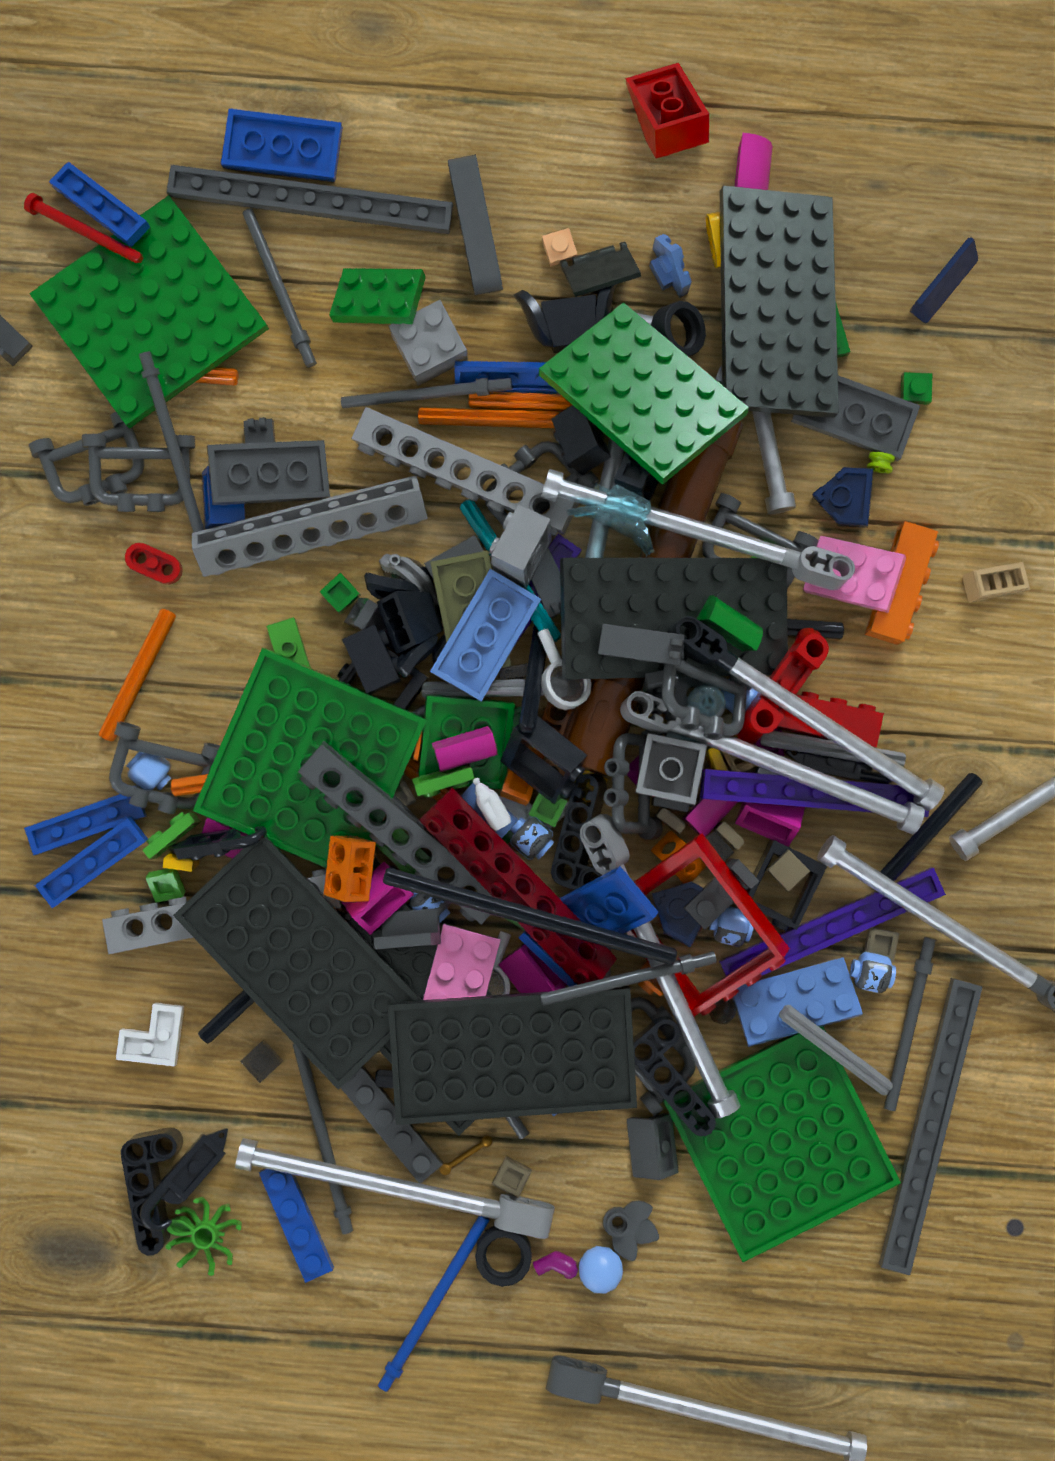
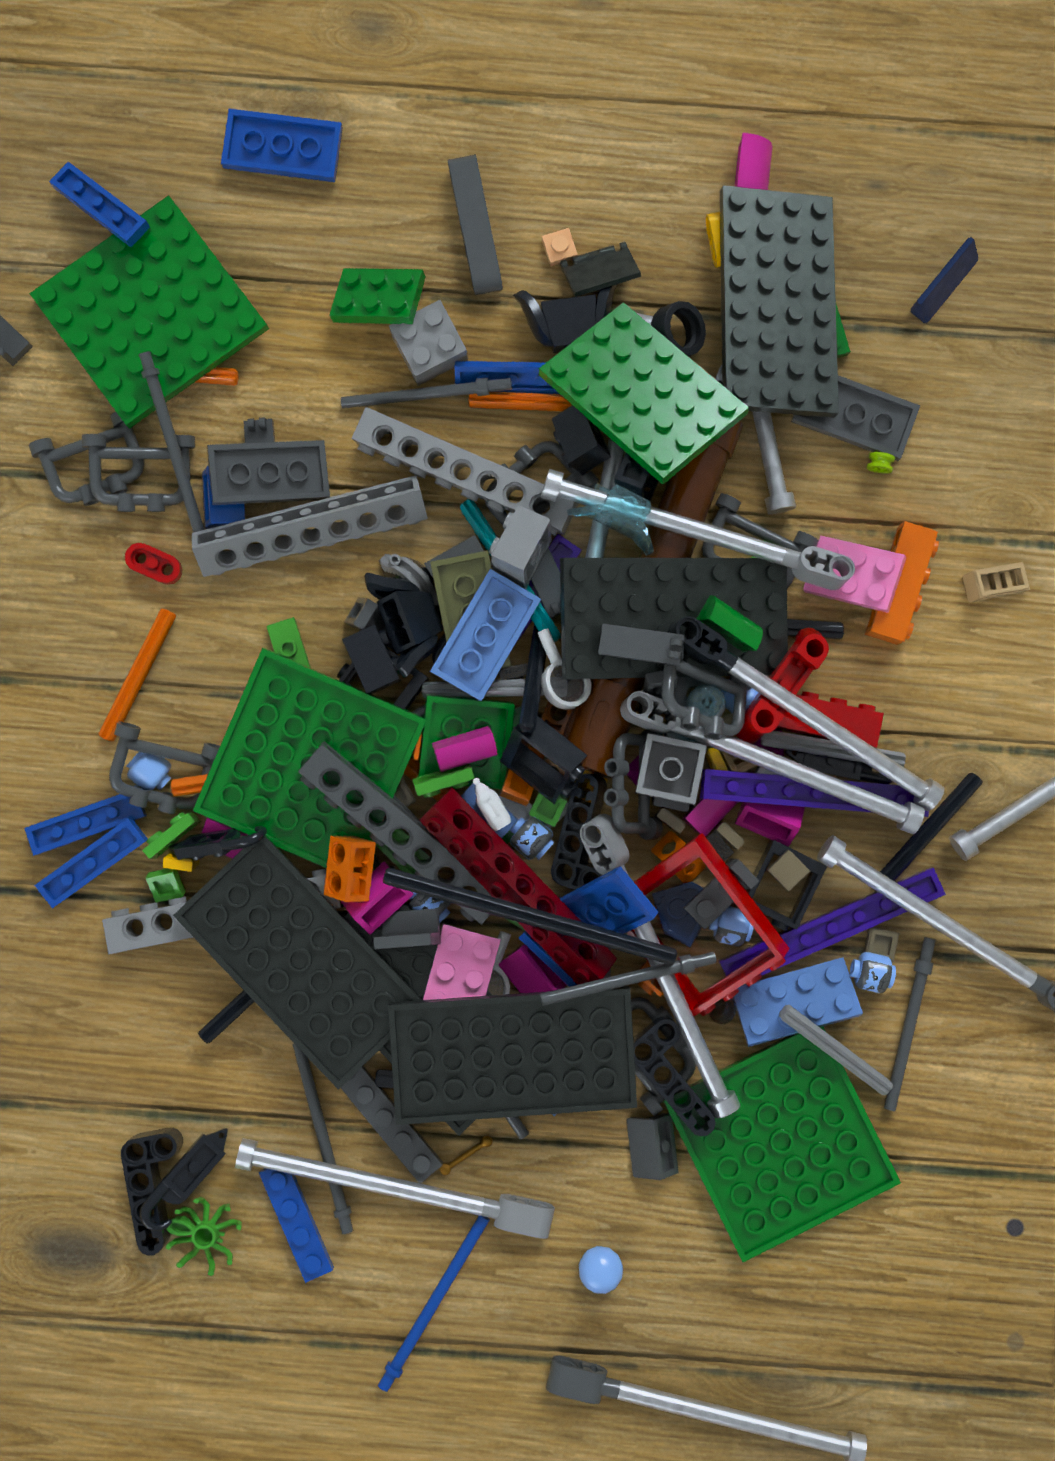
red bar [24,193,143,263] -> none
white plate [116,1003,184,1066] -> none
dark grey plate [167,165,453,234] -> none
clear smoke plate [240,1040,283,1083] -> none
dark grey bar [242,209,317,368] -> none
green plate [319,572,361,614] -> none
orange axle [418,408,559,428] -> none
black tyre [475,1226,532,1287] -> none
dark tan tile [492,1156,532,1198] -> none
magenta arm [533,1251,578,1279] -> none
dark grey plate [603,1201,659,1261] -> none
red slope [625,62,709,159] -> none
medium blue plate [649,234,692,298] -> none
dark blue plate [812,467,873,528] -> none
dark grey plate [879,978,983,1275] -> none
green plate [901,372,933,405] -> none

